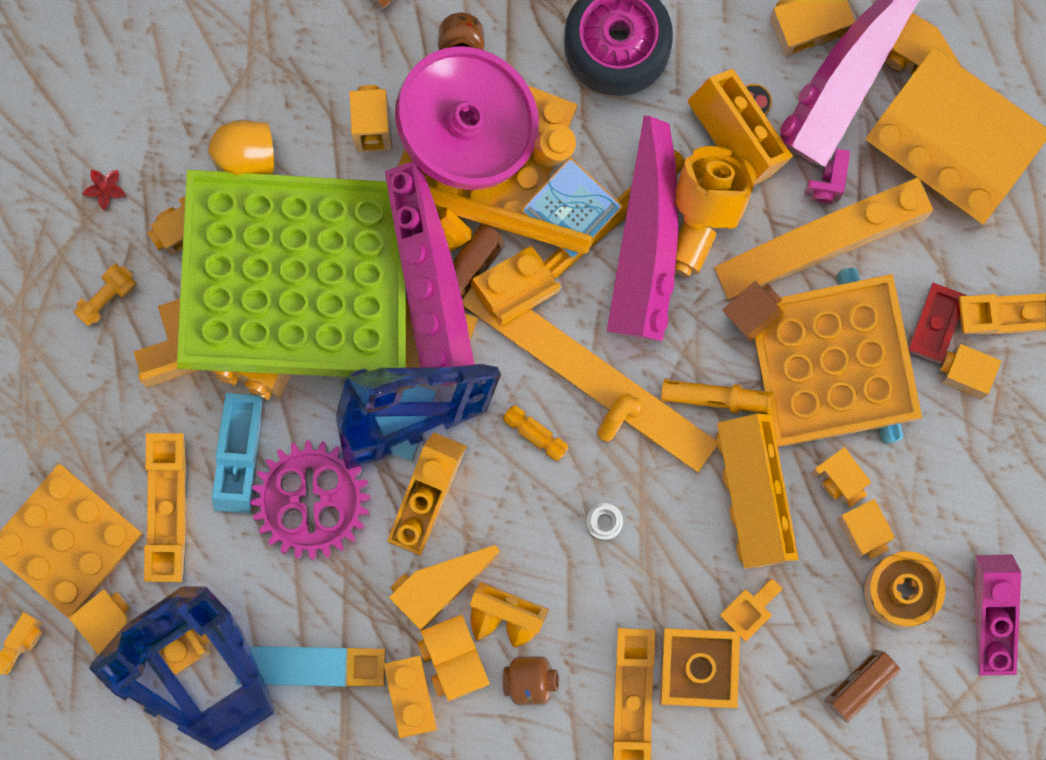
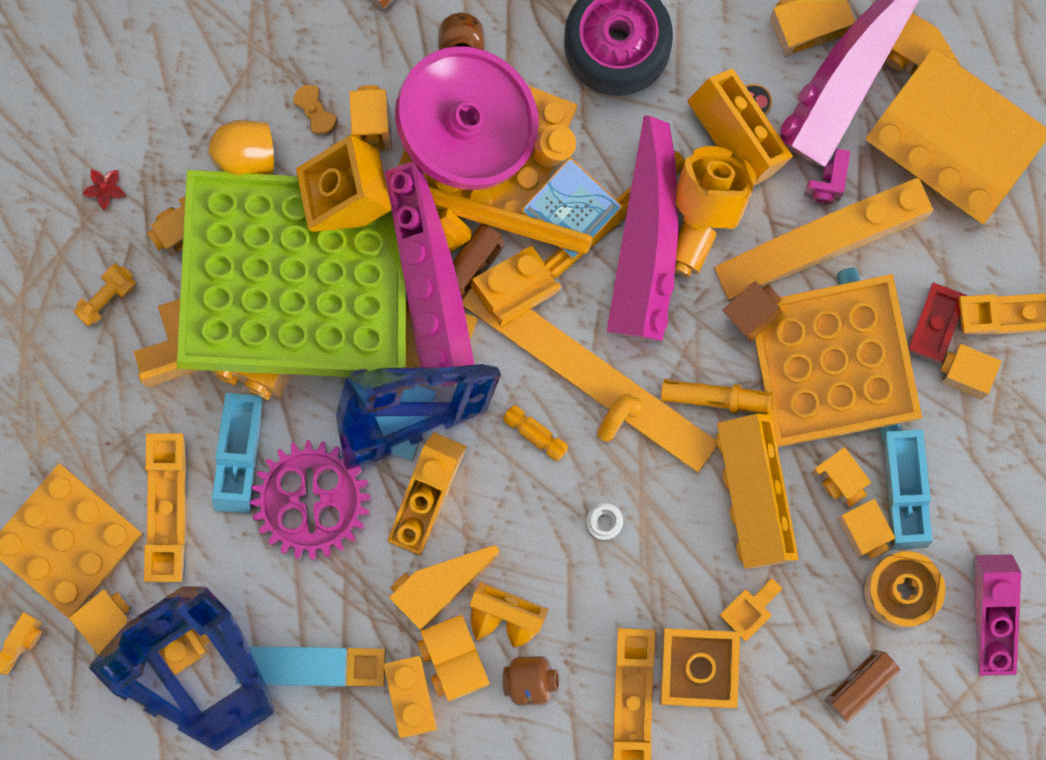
none -> light orange piece [293,85,338,135]
none -> light orange slope [296,134,392,232]
none -> medium azure slope [885,429,933,550]

